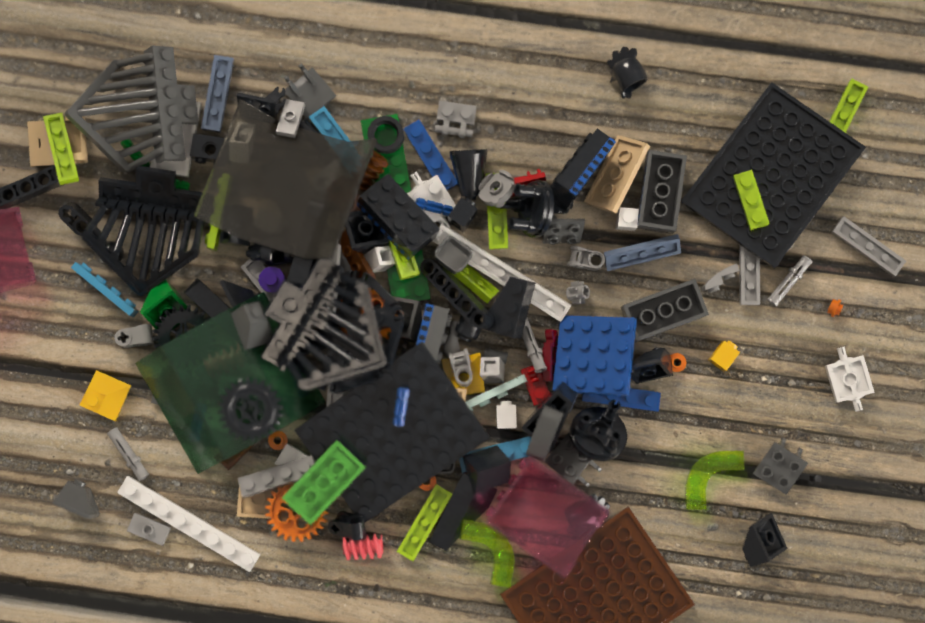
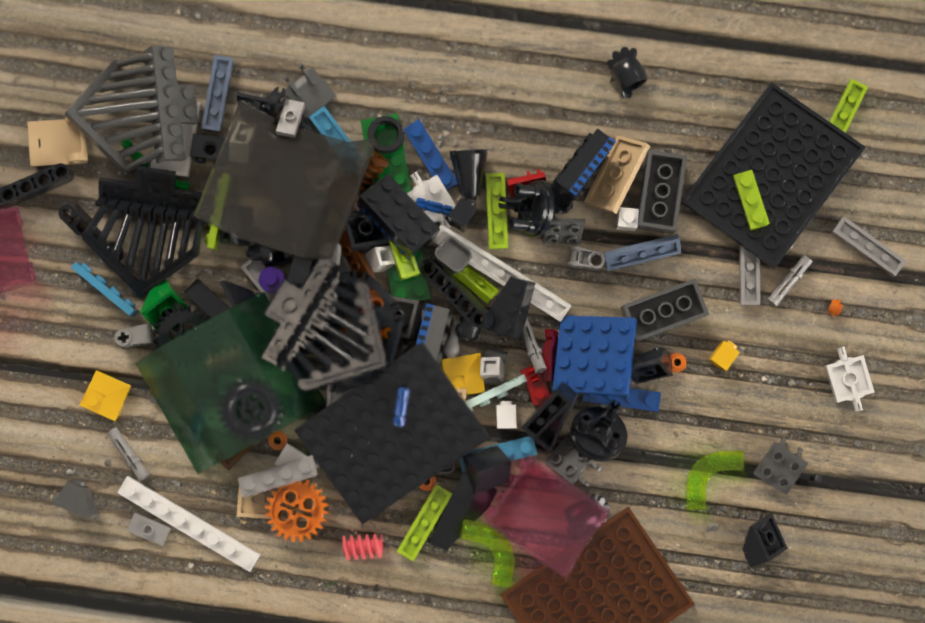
lime plate [43,113,79,185] -> none
dark grey slope [231,302,274,350] -> none
bright green plate [282,440,366,525] -> none
black piece [328,511,366,541] -> none
light grey plate [435,101,477,138] -> none
light grey piece [448,348,472,387] -> none
light grey plate [478,170,516,208] -> none
dark grey beam [526,405,564,462] -> none
light grey gear [566,281,590,305] -> none
light grey slope [701,264,739,293] -> none

